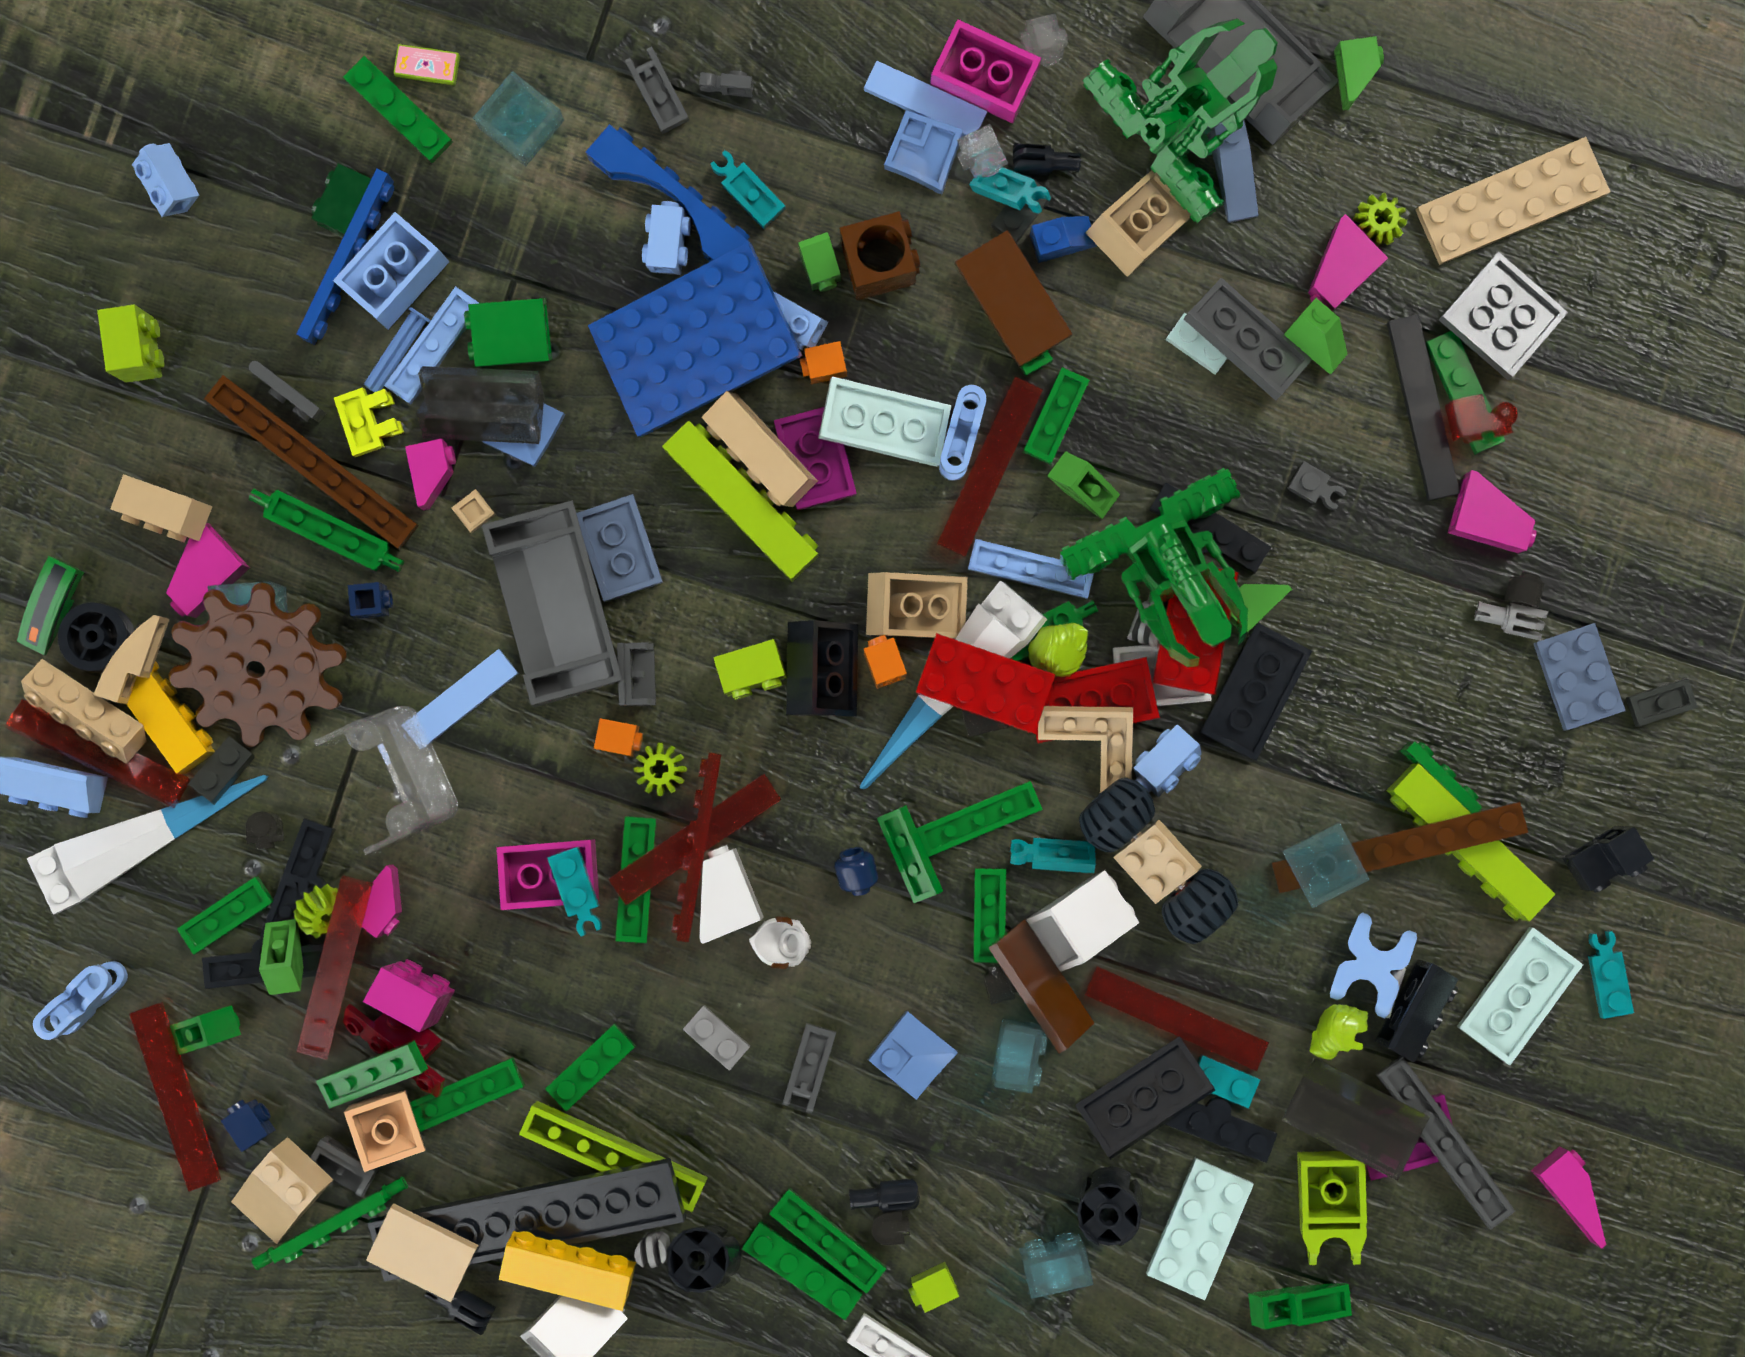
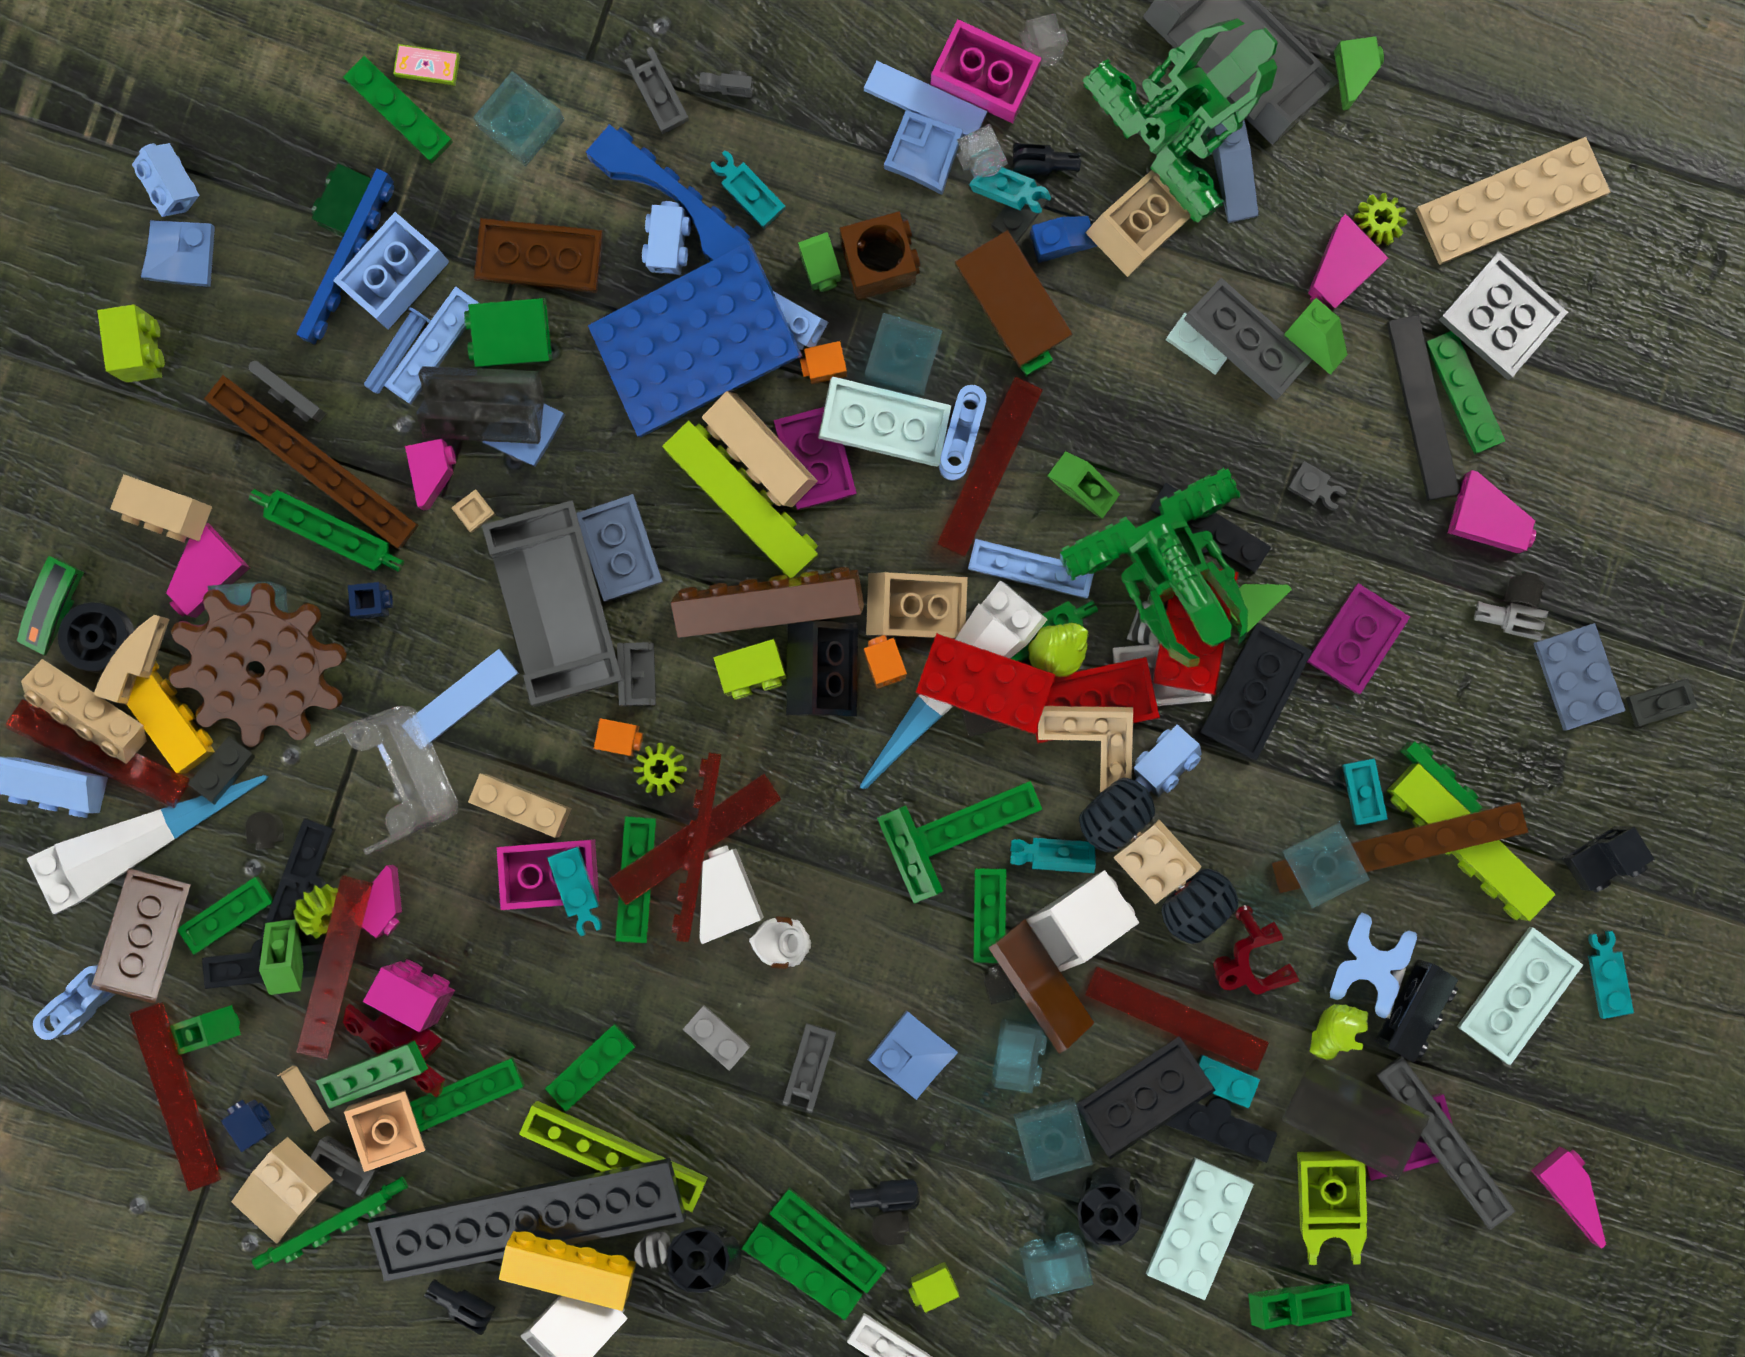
neon yellow plate [334,388,404,457] -> none
tan tile [366,1203,478,1302] -> none
dark blue head [834,847,878,896] -> none
green plate [1023,367,1090,465] -> none
clear red brick [1445,394,1518,444] -> none
none -> tile [91,868,191,1004]
none -> medium blue plate [141,220,215,287]
none -> tan piece [277,1066,330,1132]
none -> tan brick [468,773,572,838]
none -> reddish brown tile [474,218,603,293]
none -> reddish brown brick [671,567,864,638]
none -> clear light blue brick [865,313,943,396]
none -> clear light blue brick [1013,1098,1093,1181]
none -> dark red piece [1213,905,1300,995]
none -> magenta plate [1307,583,1410,695]
none -> teal plate [1342,758,1388,825]

